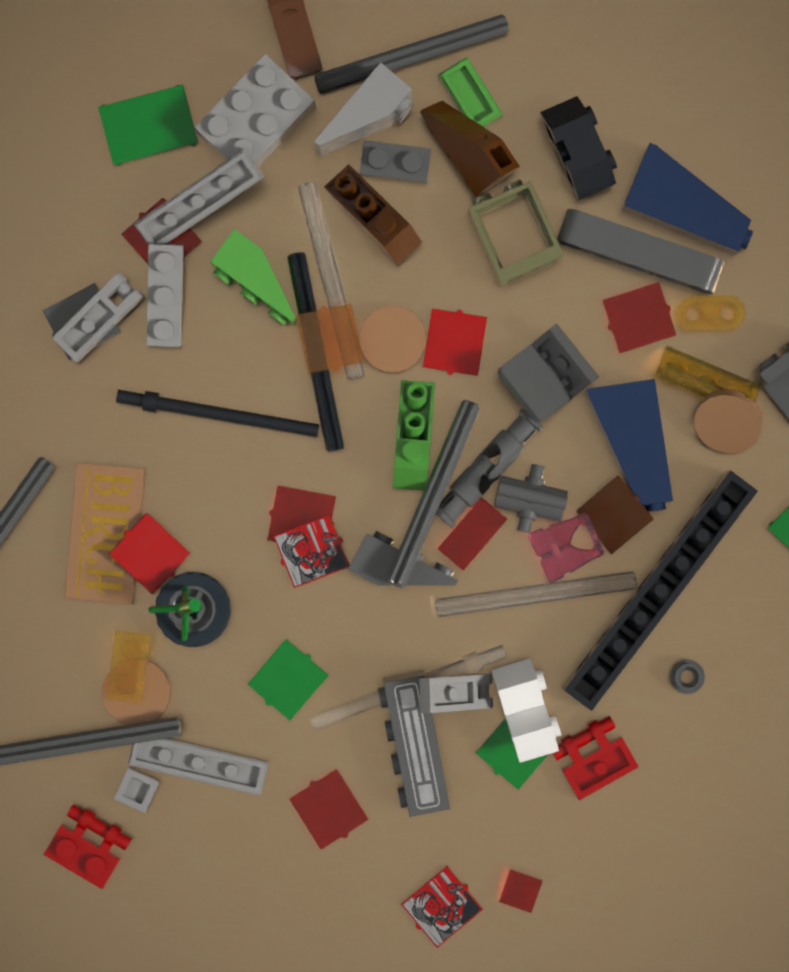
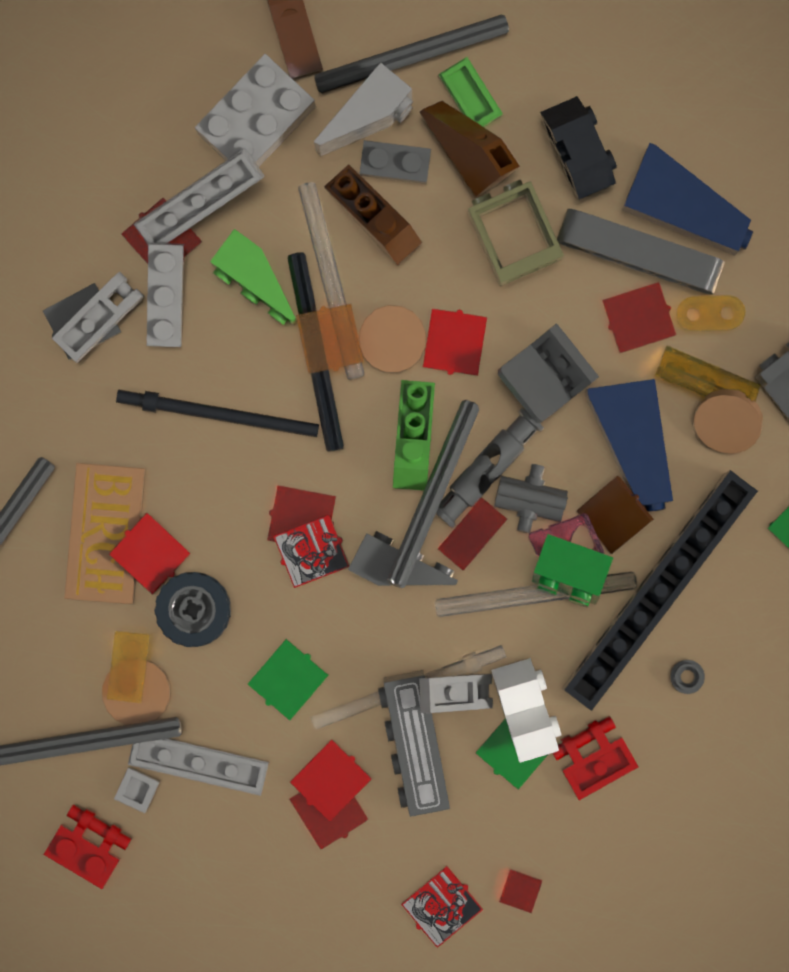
green piece [98,85,198,166] -> none
green plant [148,586,201,641] -> none
none -> red piece [290,739,372,822]
none -> green brick [532,534,614,607]

